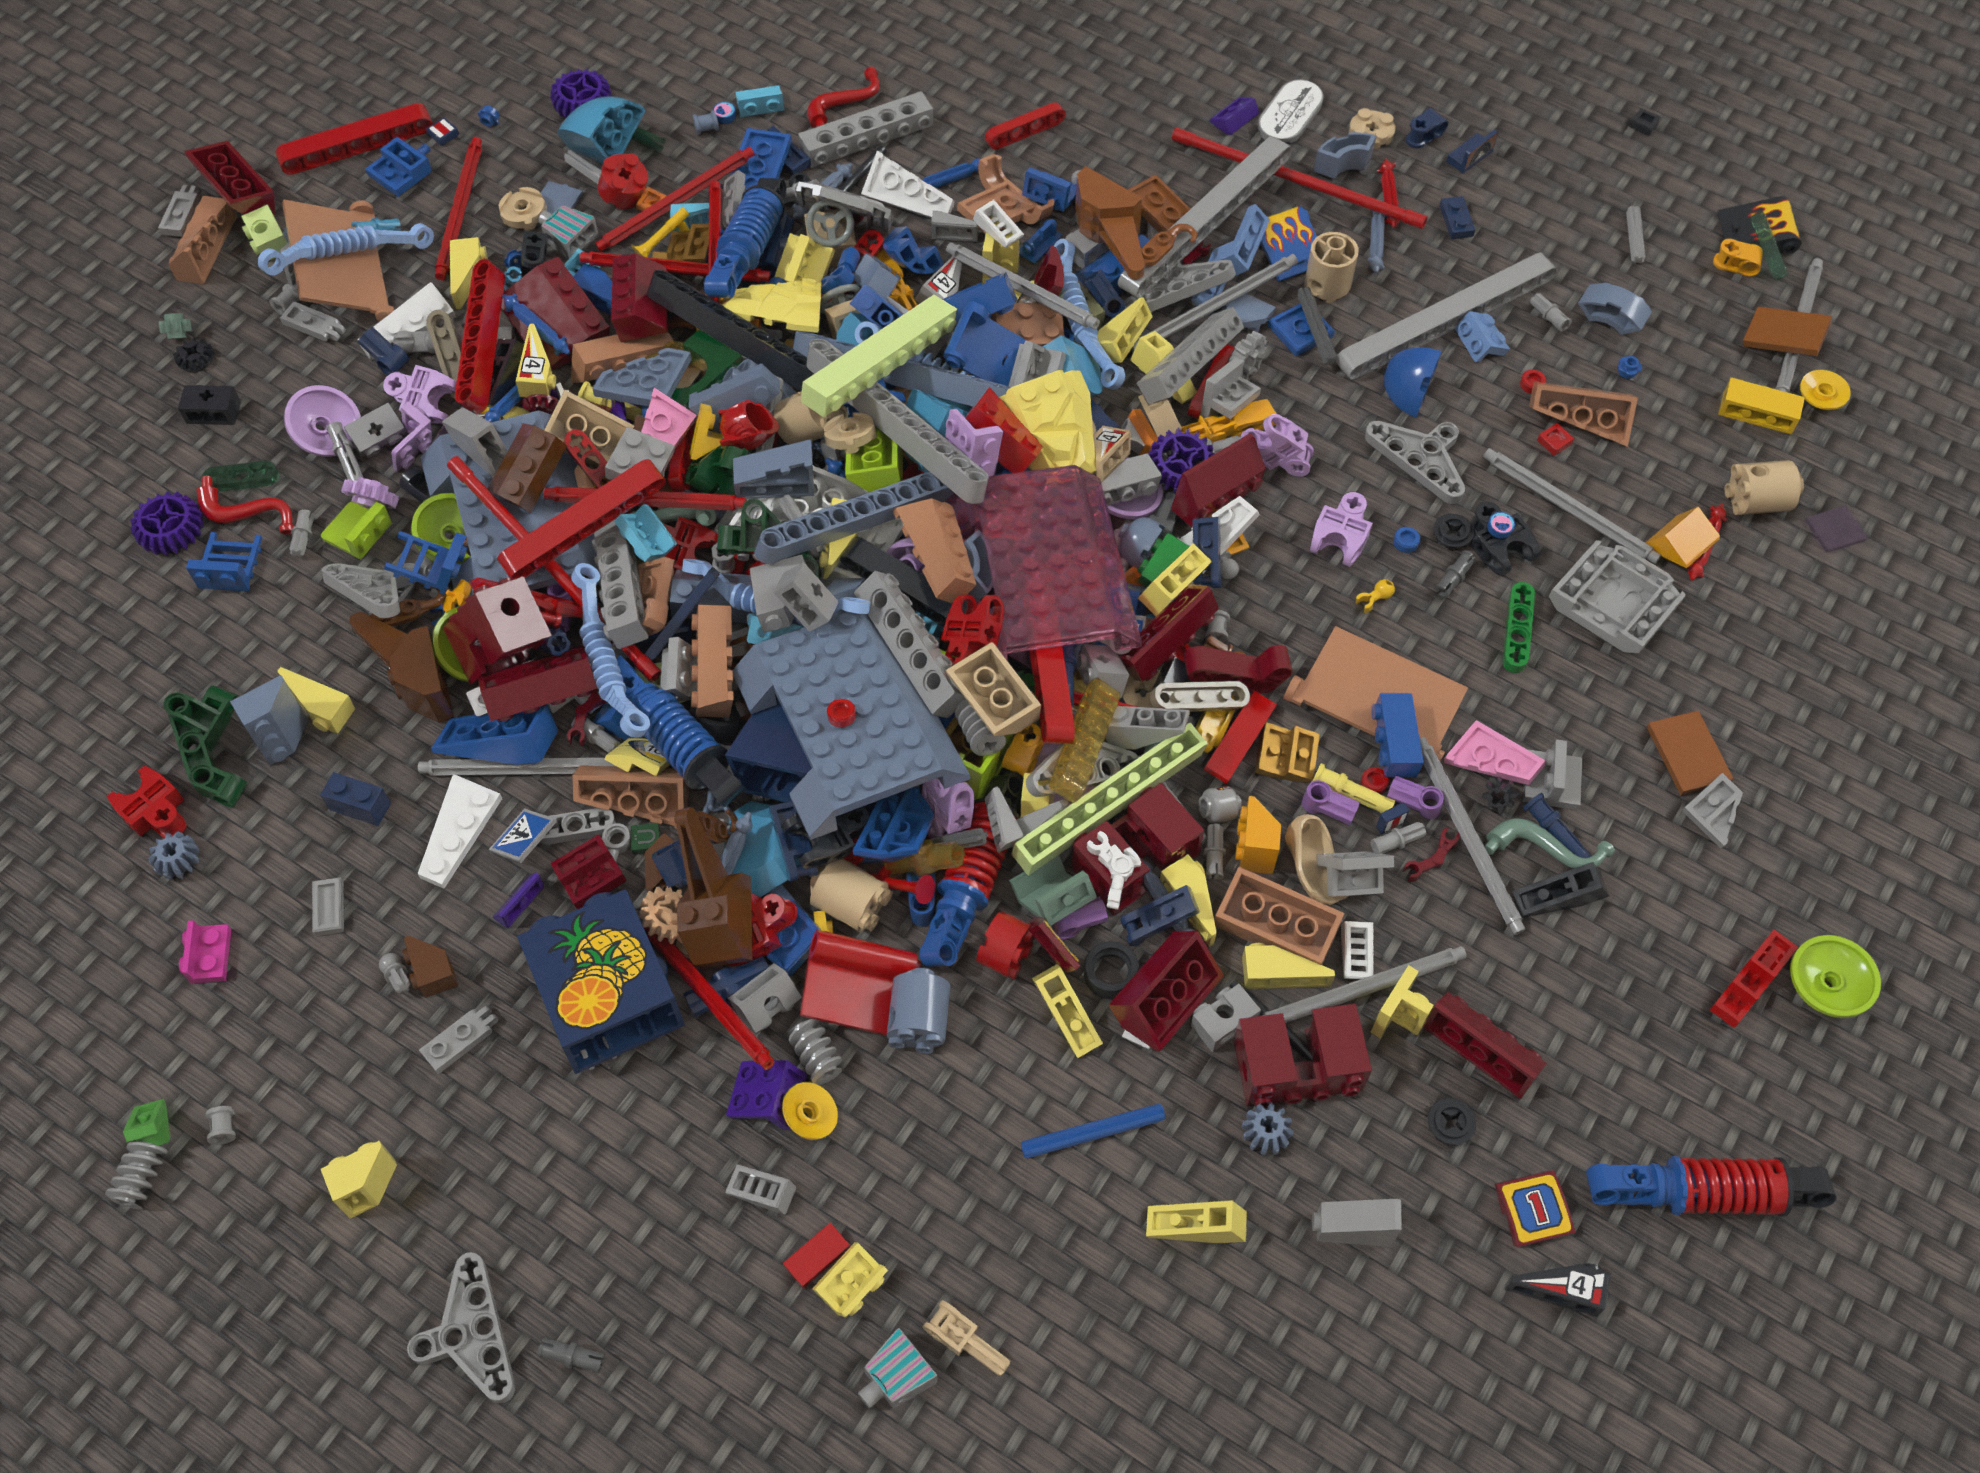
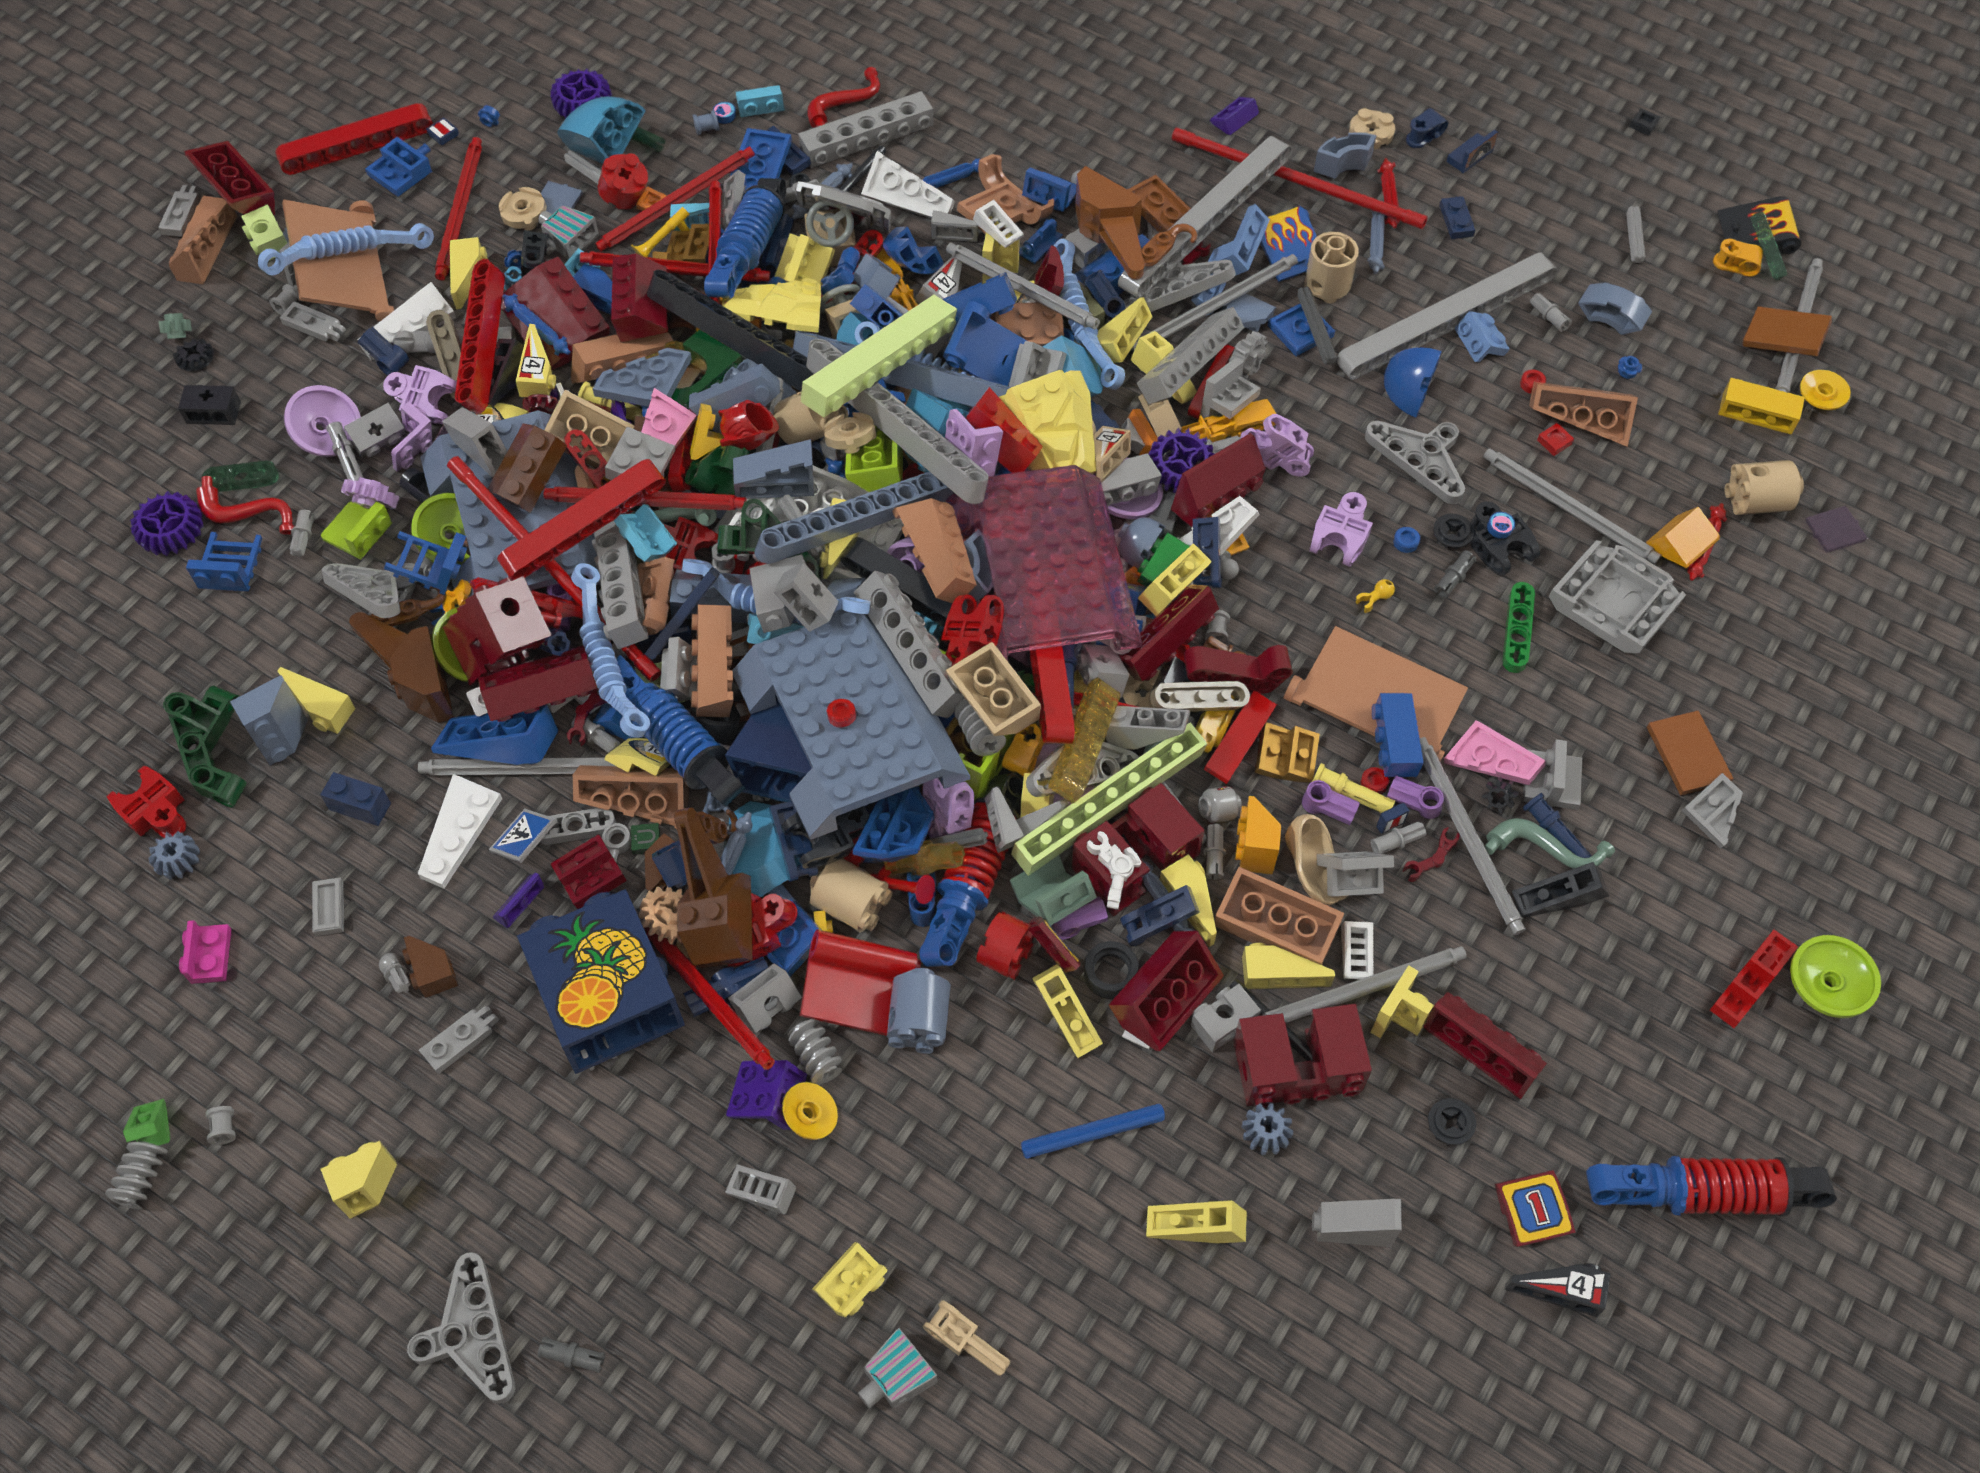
dark azure pin [351,218,401,231] -> none
blue wheel [485,384,523,422] -> none
red tile [783,1223,850,1289] -> none
red beam [985,102,1066,150] -> none
white tile [1258,80,1324,143] -> none

